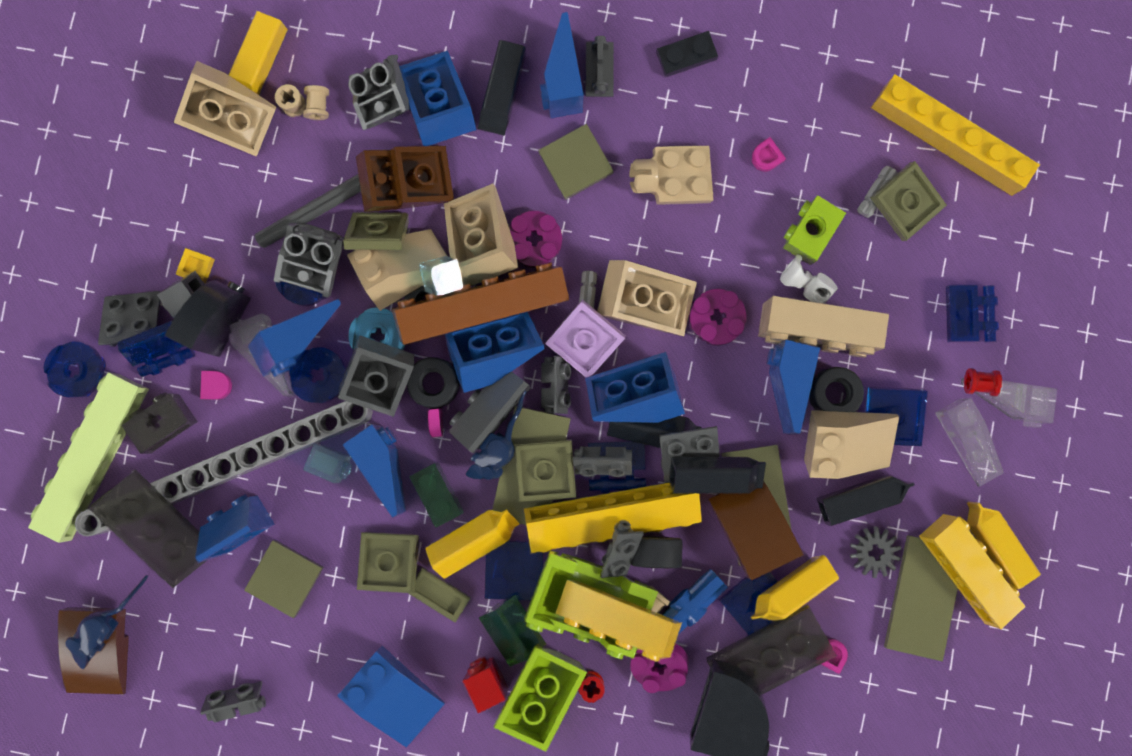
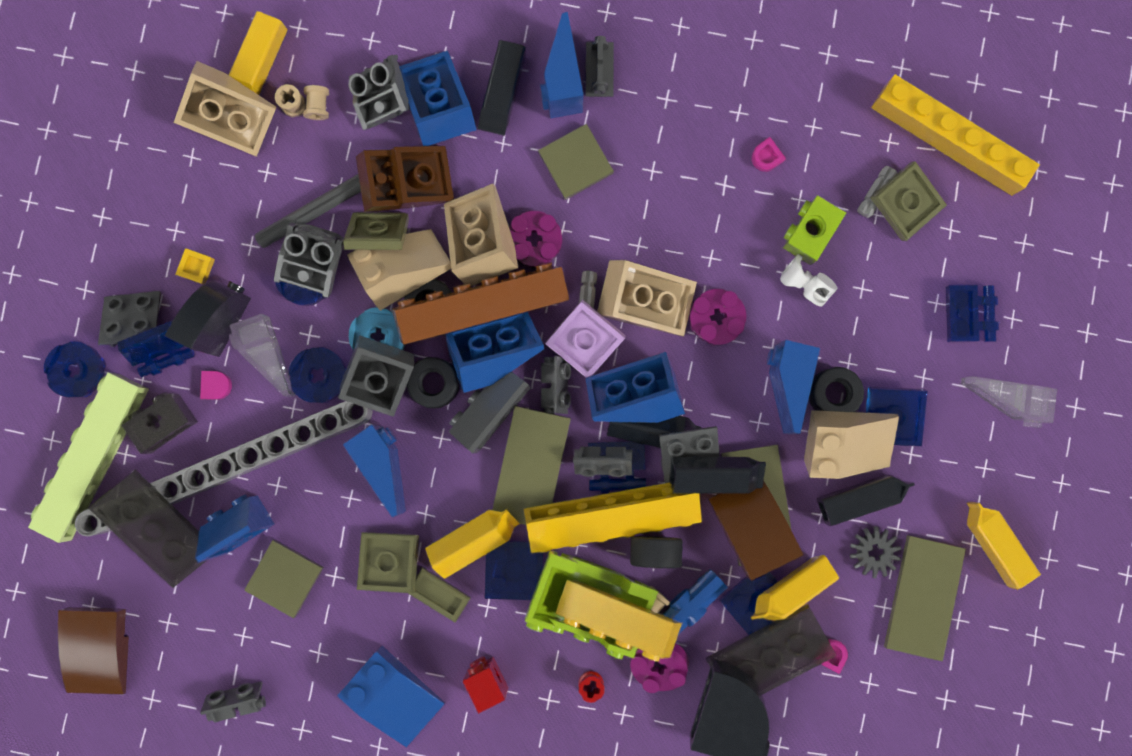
dark blue animal [65,575,148,669] -> none
dark grey brick [157,271,204,318] -> none
blue slope [248,299,341,377] -> none
clear light blue brick [303,444,352,484] -> none
clear green brick [409,463,465,528] -> none
clear light blue brick [419,256,464,296] -> none
dark pink tile [428,408,443,437] -> none
dark blue animal [466,391,527,480] -> none
clear green brick [479,595,546,667] -> none
lime slope [494,646,587,752] -> none
olive tile [514,439,576,502] -> none
dark grey hinge [600,520,644,578] -> none
tan plate [629,146,713,205] -> none
black plate [656,31,718,78] -> none
tan brick [758,296,889,358] -> none
yellow brick [919,514,1025,629] -> none
clear slope [935,398,1004,487] -> none
red bush [964,368,1002,396] -> none

